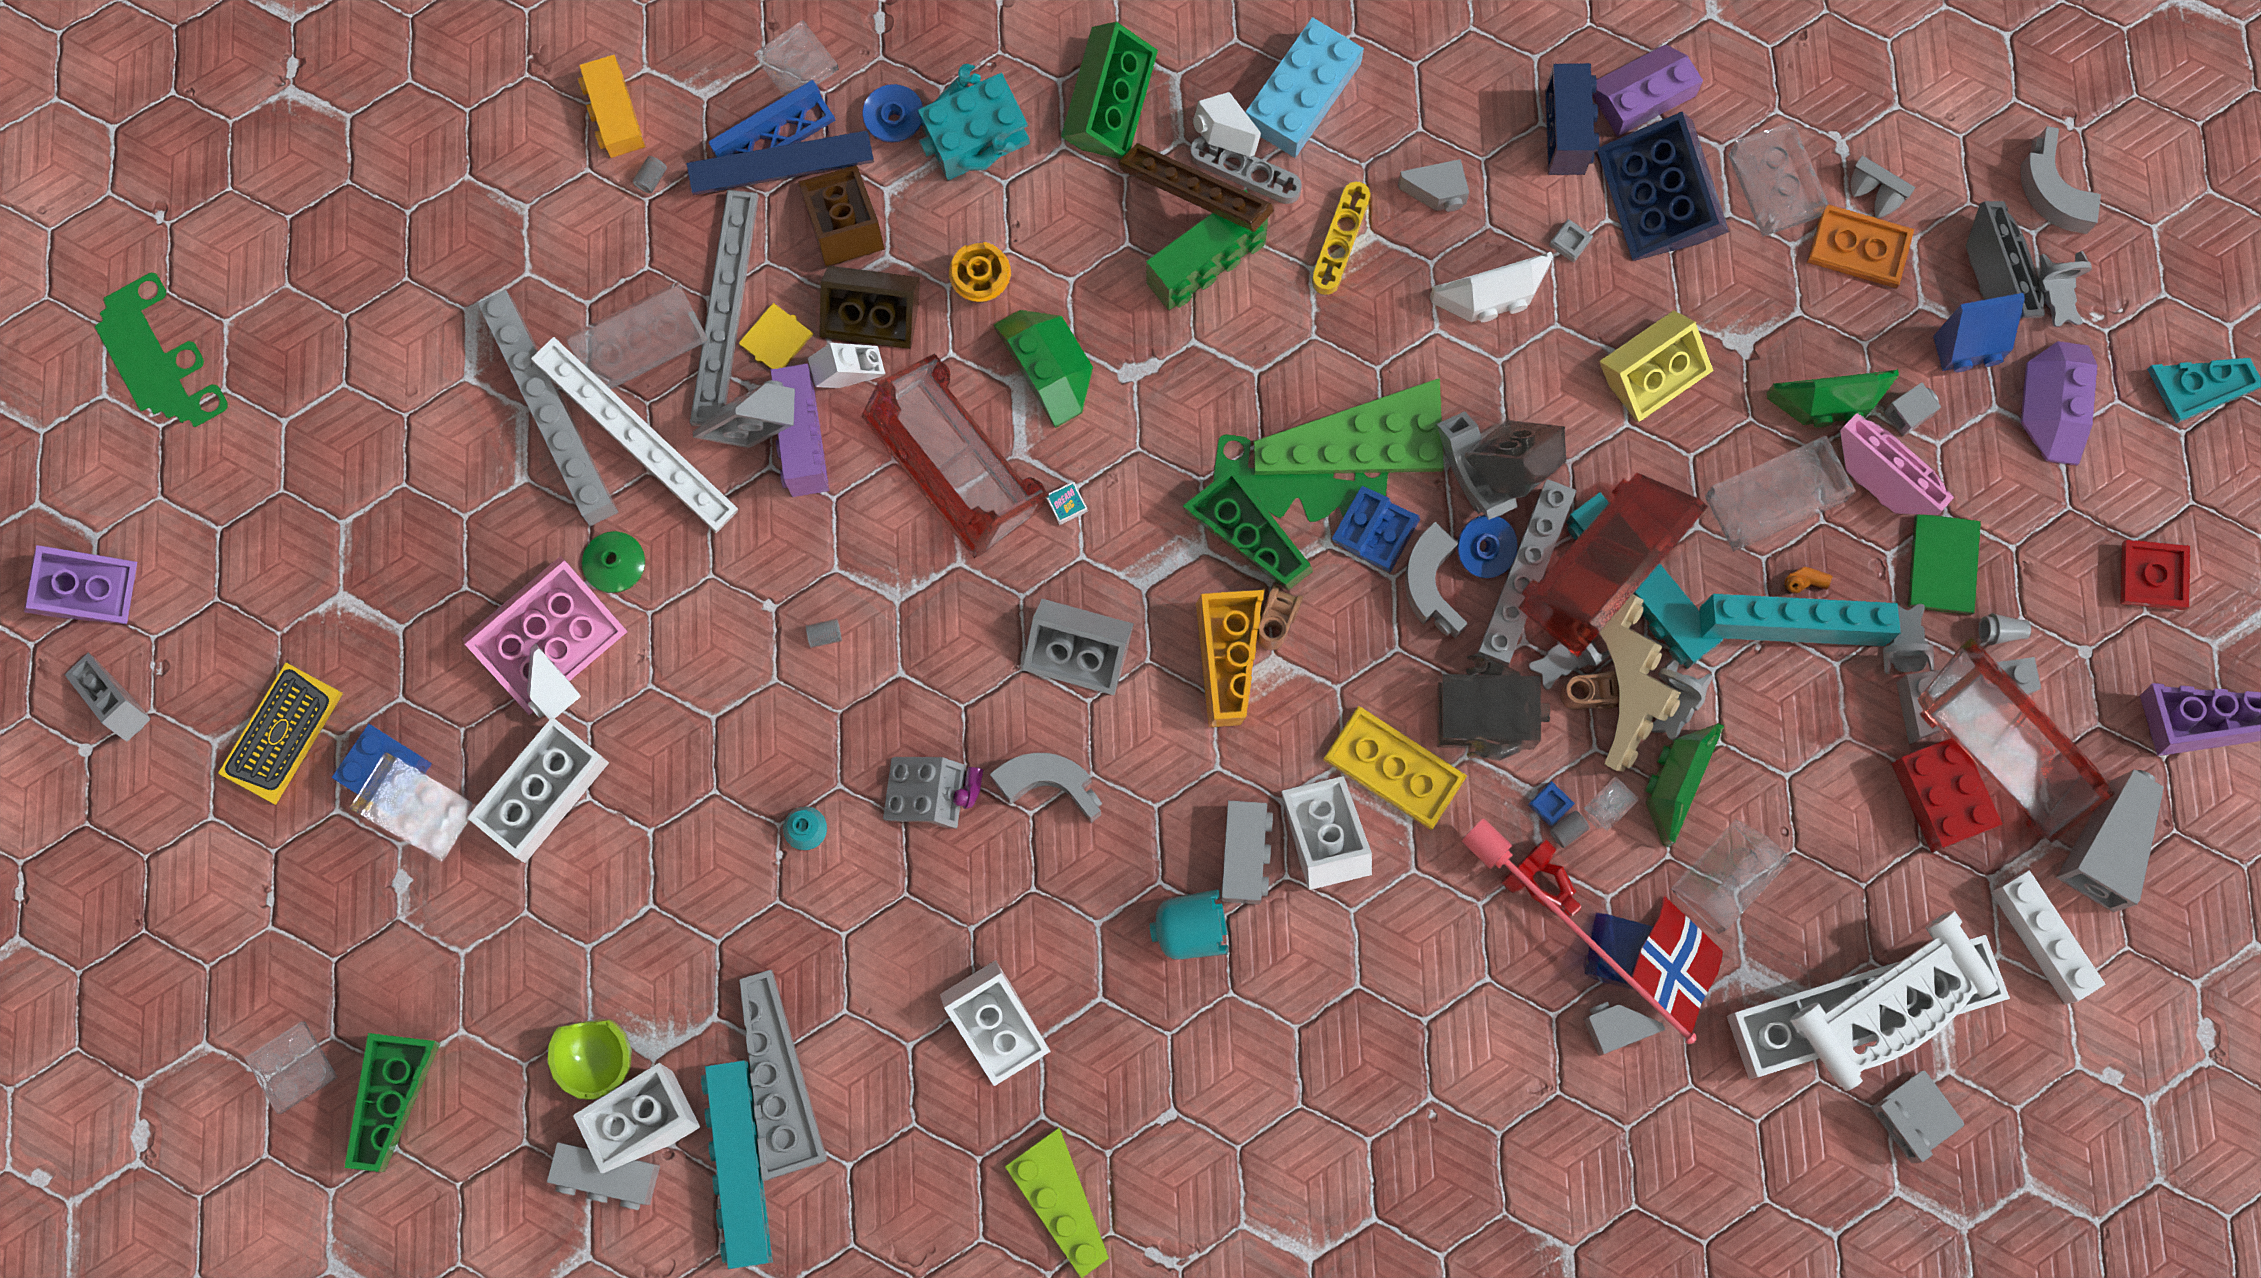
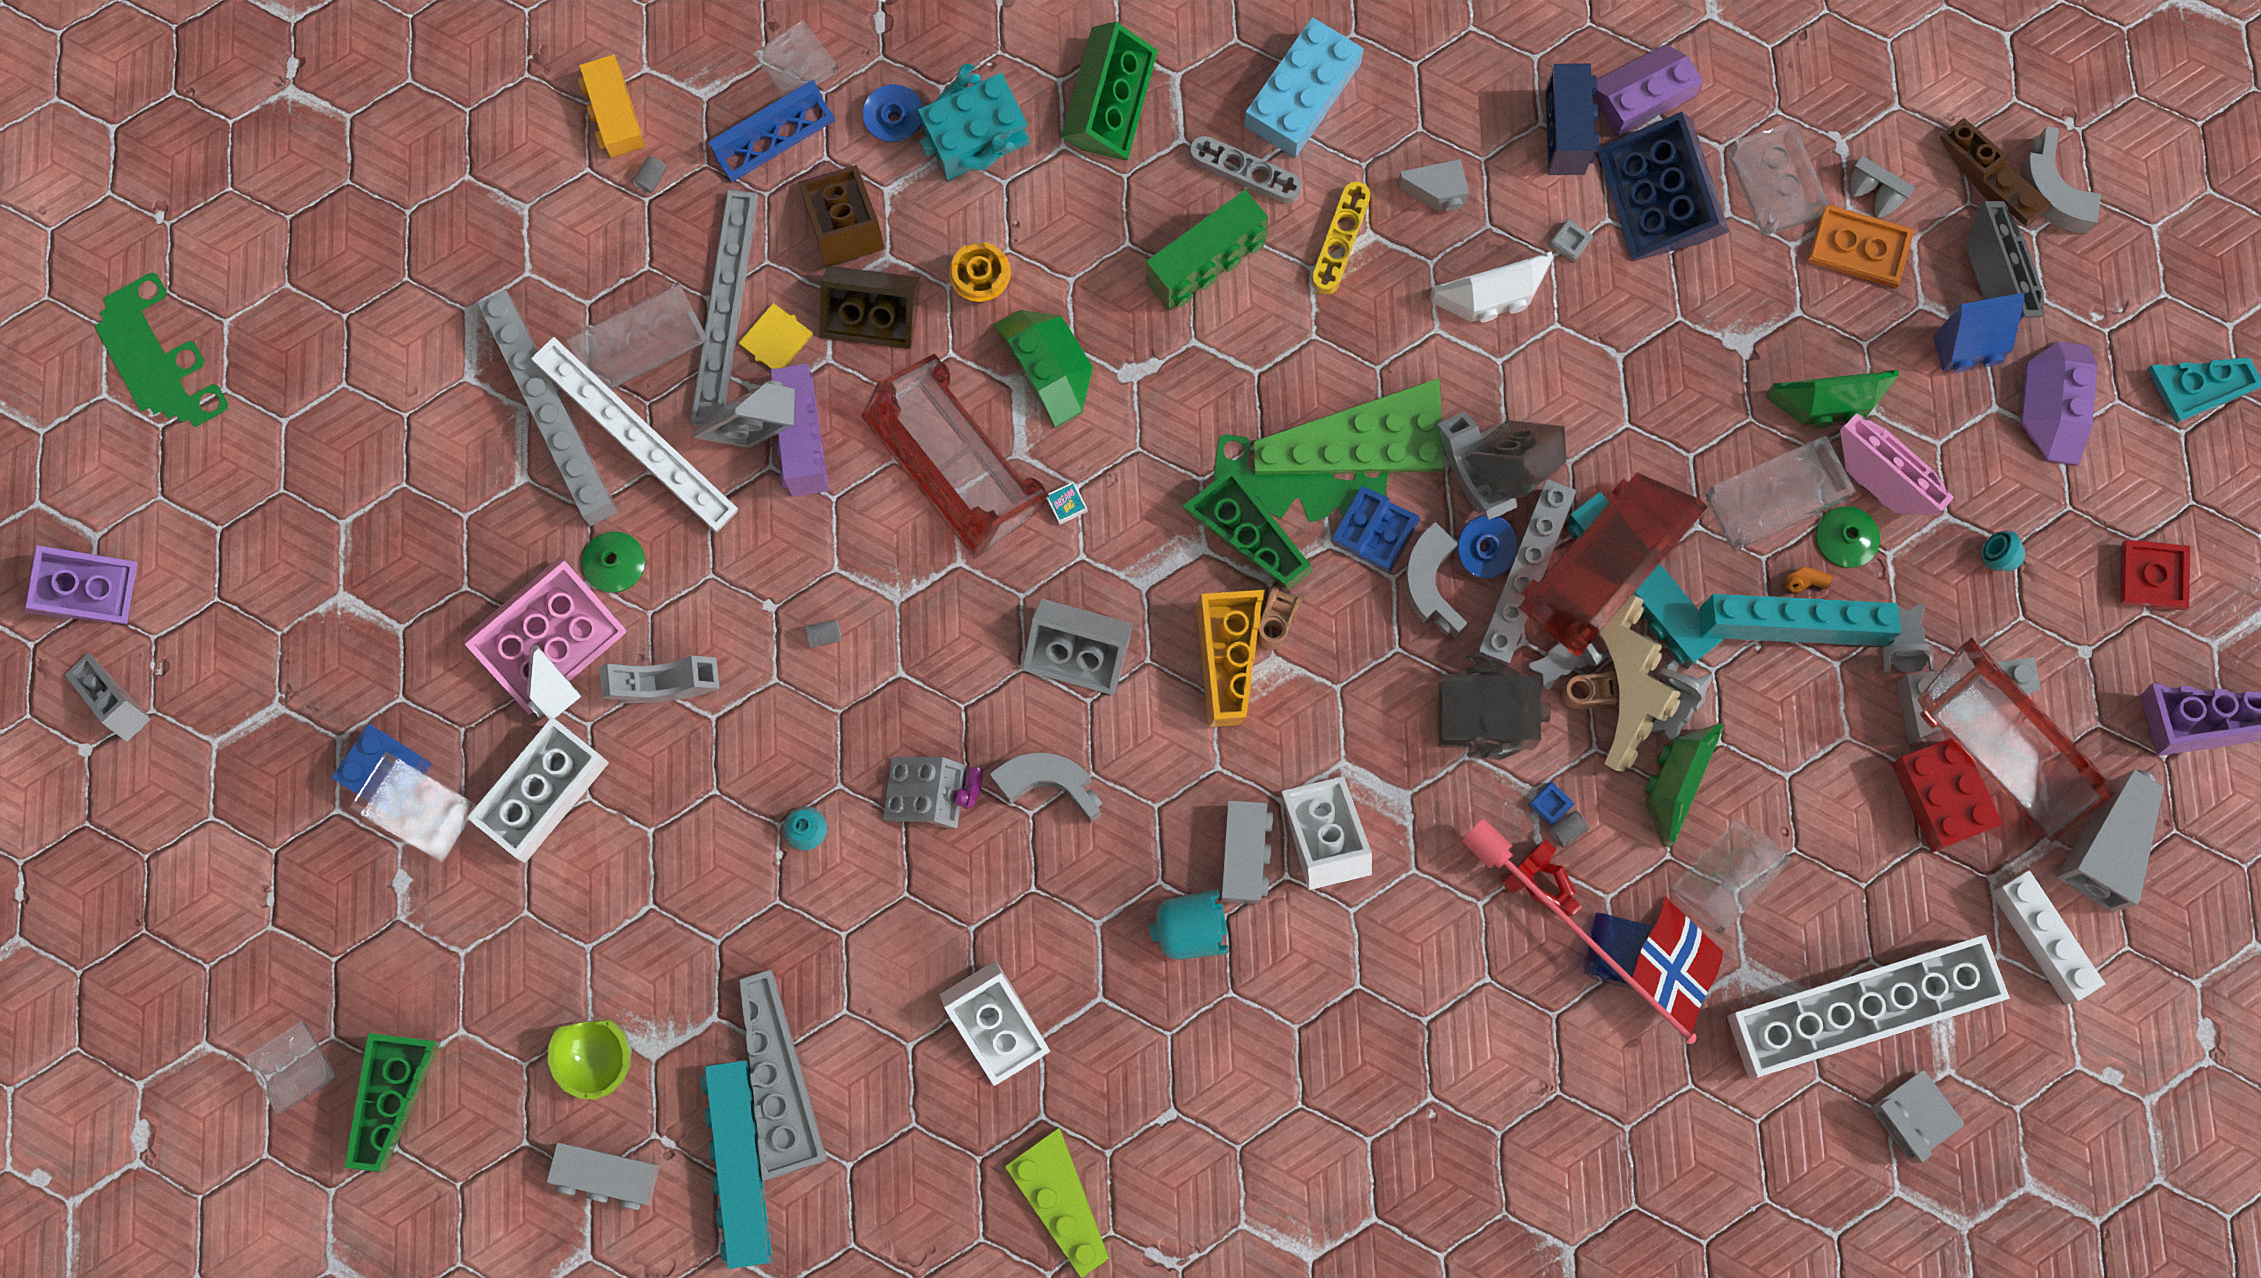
tile [218,663,343,805] -> none
white slope [573,1063,700,1174] -> none
dark blue tile [686,130,874,195] -> none
white slope [808,343,885,388] -> none
reddish brown tile [1118,143,1274,232] -> none
white slope [1193,92,1261,157] -> none
yellow tile [1323,706,1467,831] -> none
light grey slope [1583,1002,1666,1056] -> none
clear slope [1584,776,1639,831] -> none
light yellow slope [1599,310,1713,422] -> none
white piece [1790,910,1999,1091] -> none
light grey brick [1884,382,1941,436] -> none
green tile [1908,514,1981,615] -> none
light grey cone [1978,613,2031,645] -> none
light grey hair [2039,251,2092,327] -> none
none -> light grey arch [599,655,720,704]
none -> green dish [1816,506,1880,568]
none -> reddish brown slope [1940,118,2051,227]
none -> teal cone [1982,530,2025,572]

